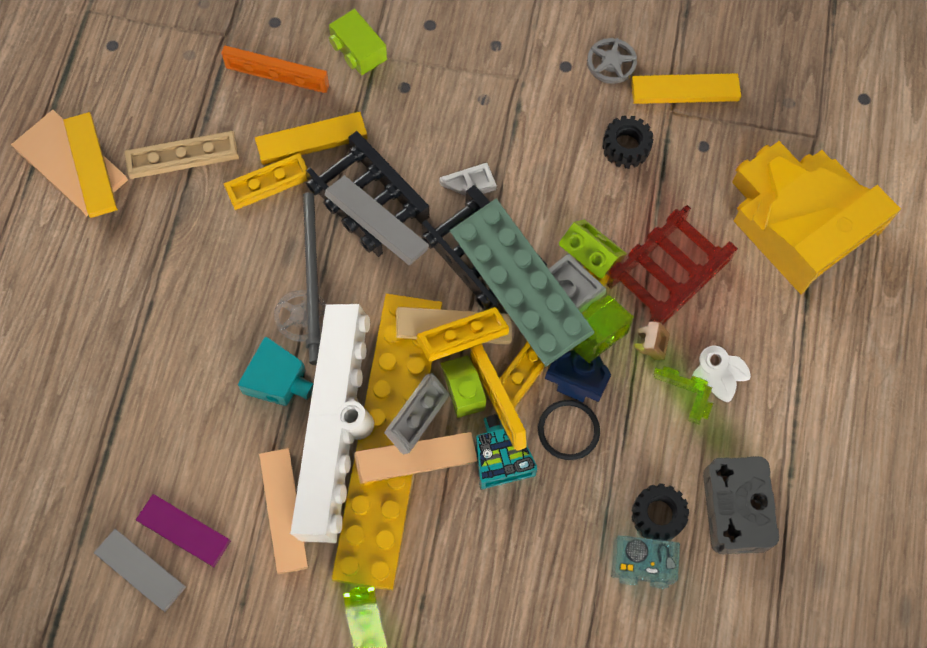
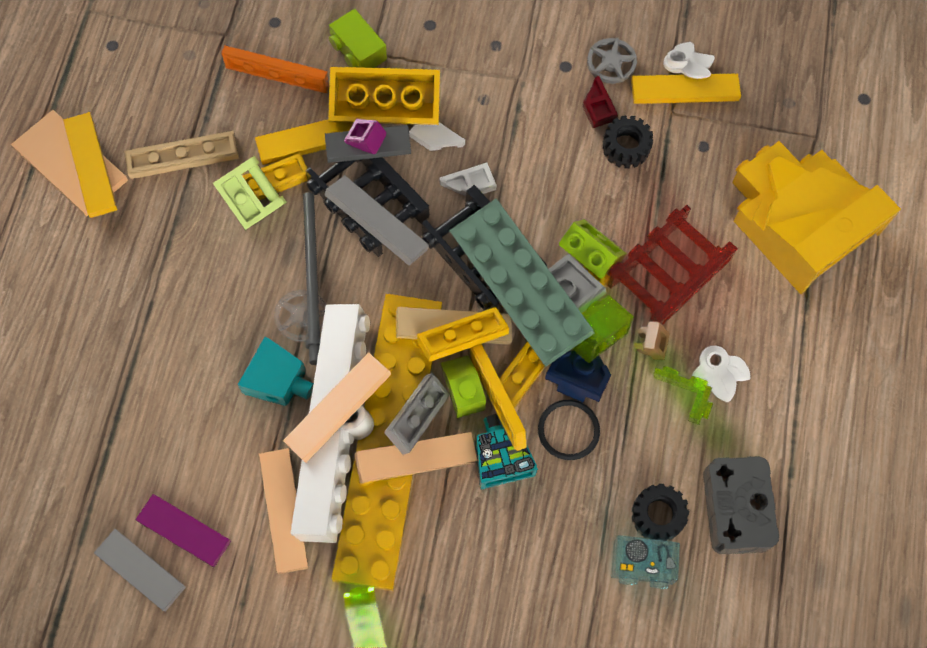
none -> yellowish green plate [213,156,287,231]
none -> light nougat tile [283,352,391,463]
none -> dark grey tile [325,125,411,163]
none -> yellow slope [328,67,440,125]
none -> magenta slope [344,119,387,154]
none -> white tile [409,122,465,151]
none -> dark red tile [582,76,619,128]
none -> white plate [663,42,715,79]

